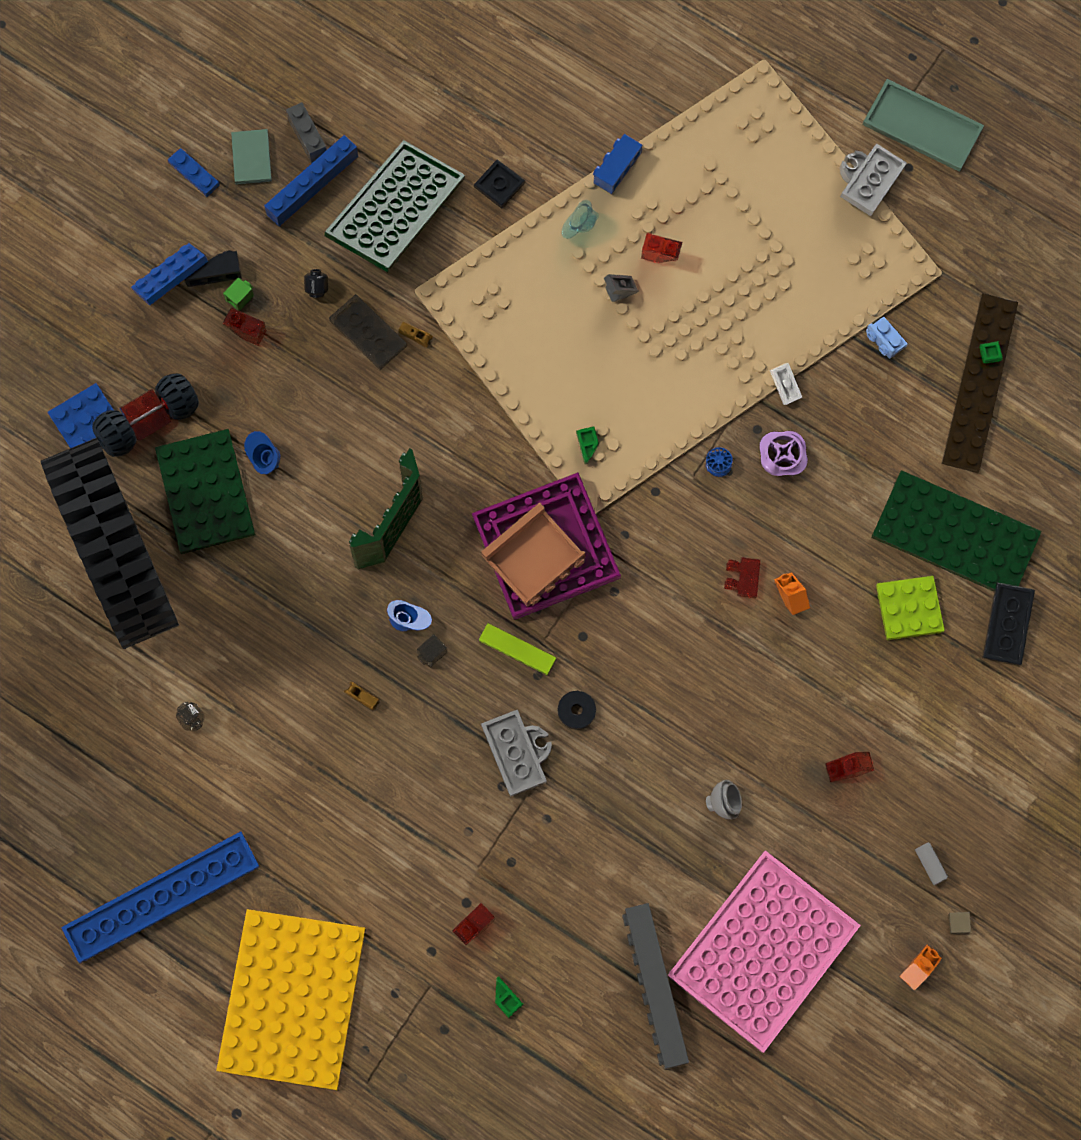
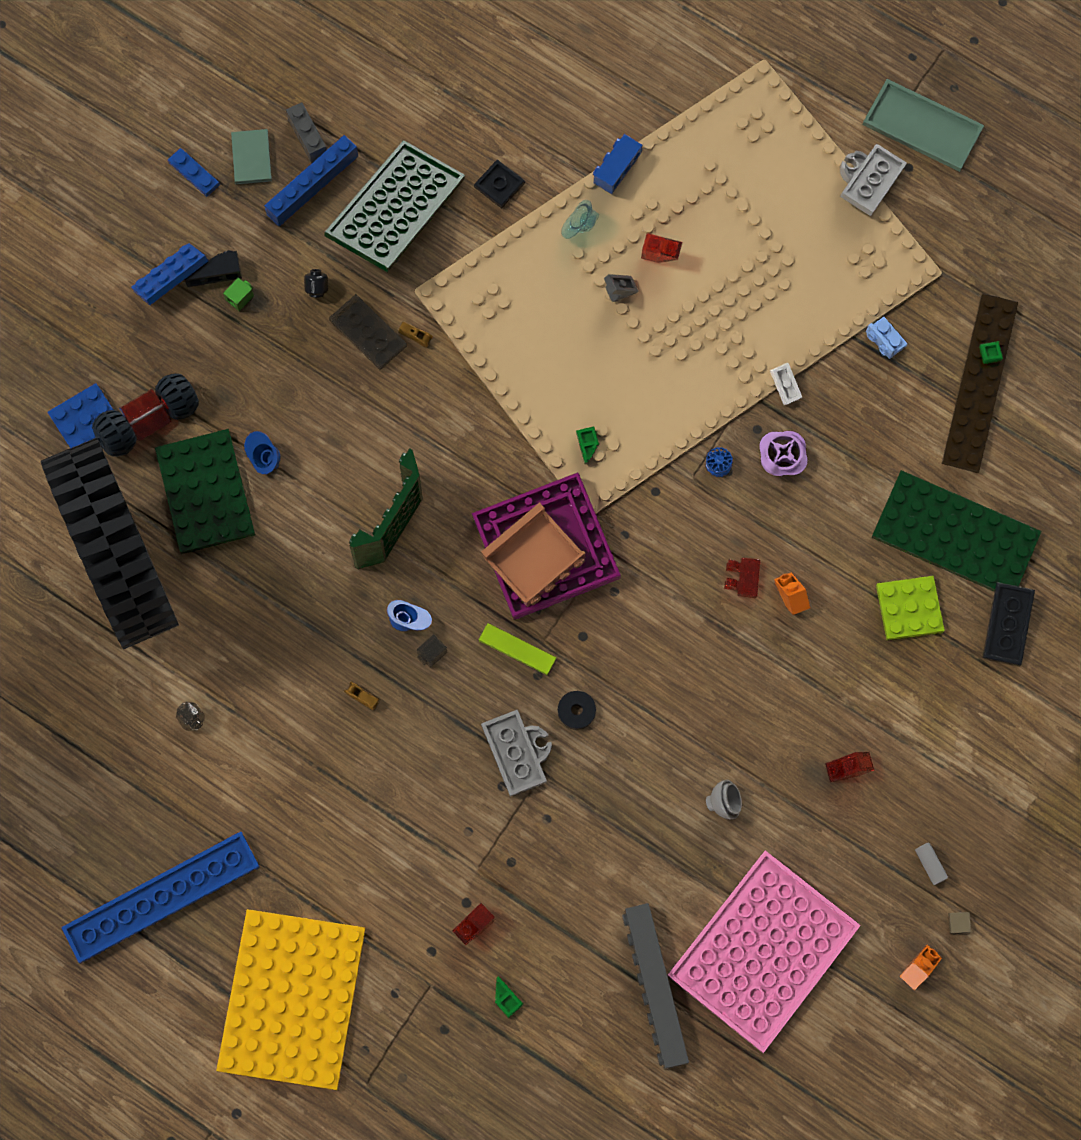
clear red slope [223,307,267,346] -> none

